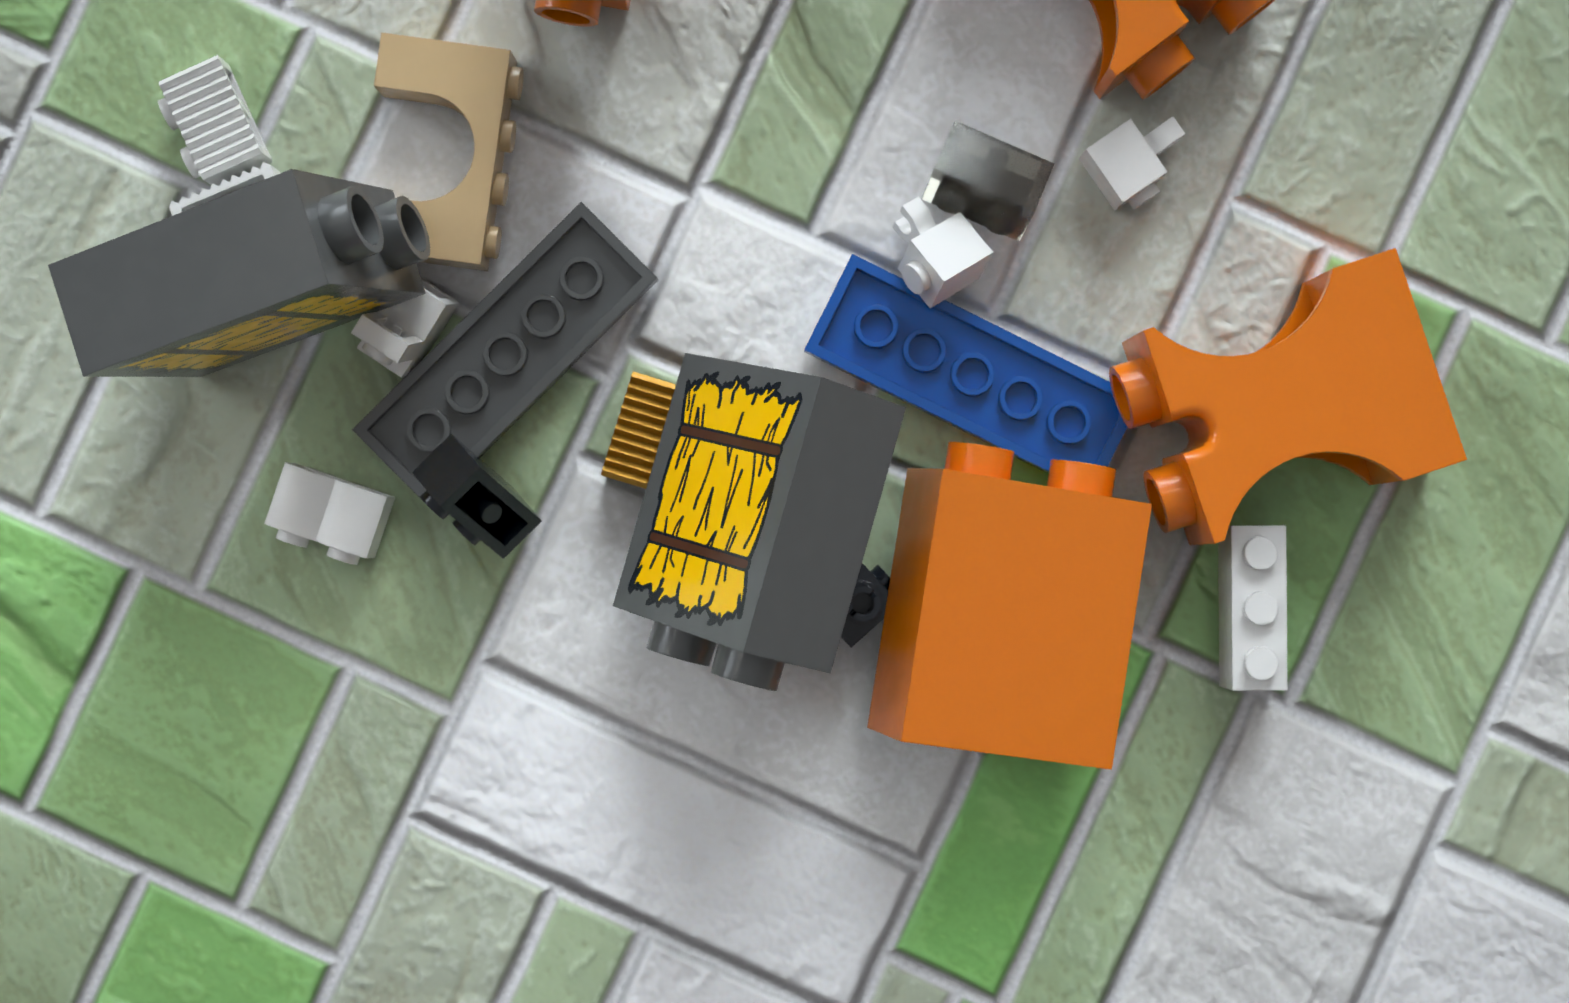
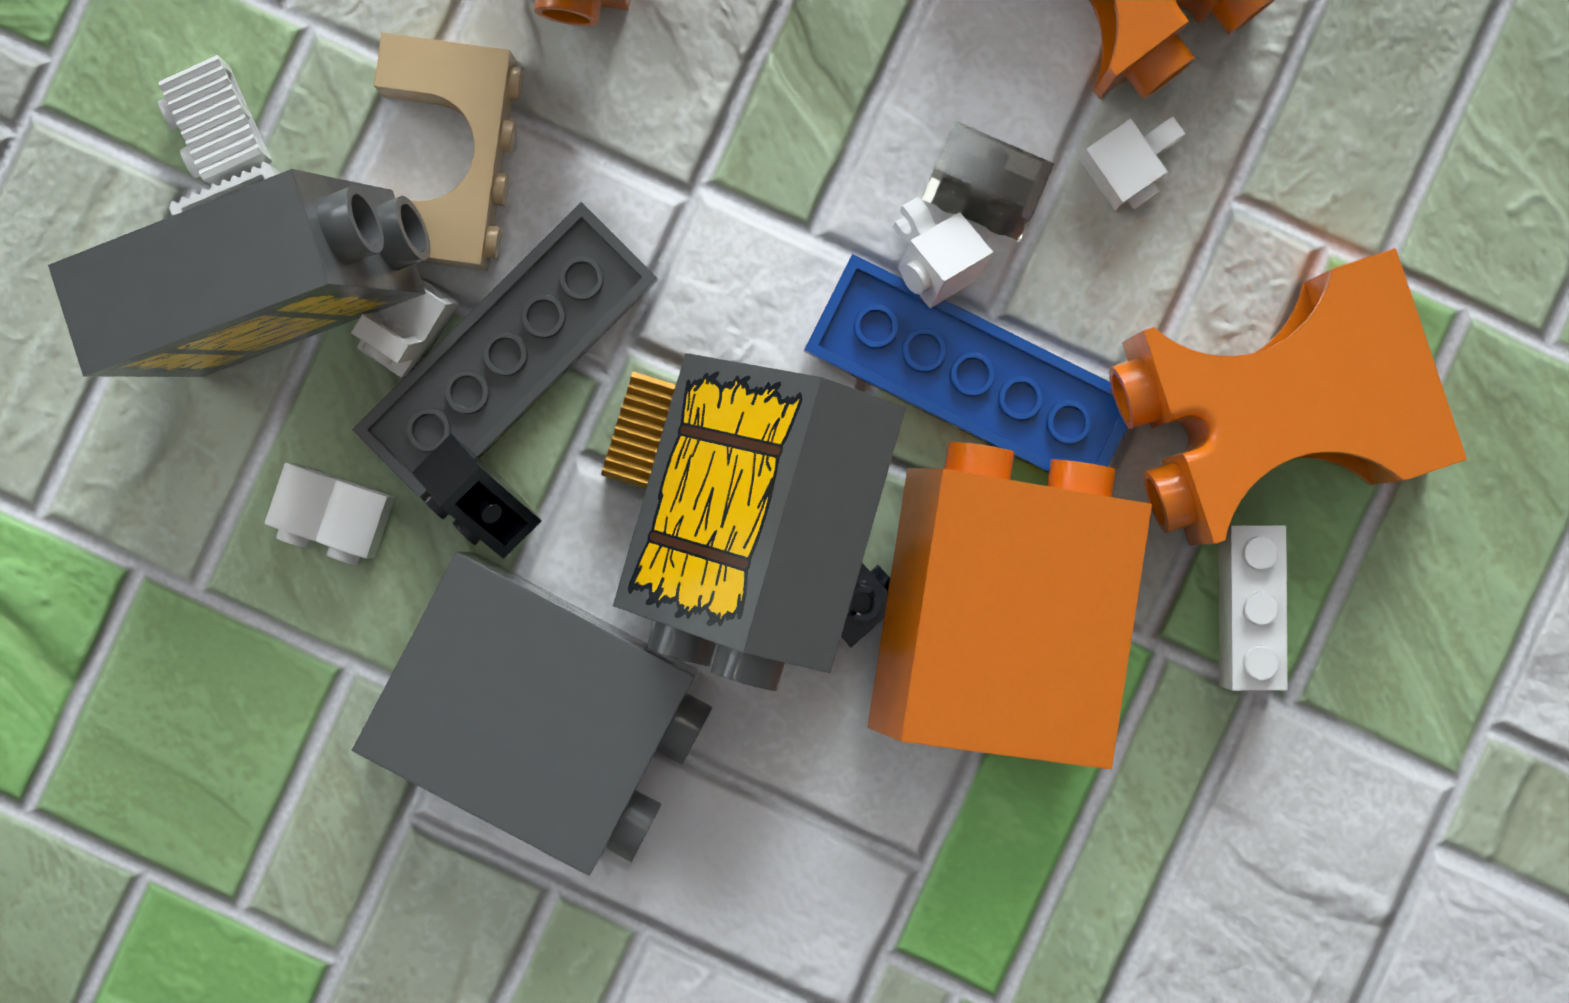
none -> dark grey brick [351,552,713,876]

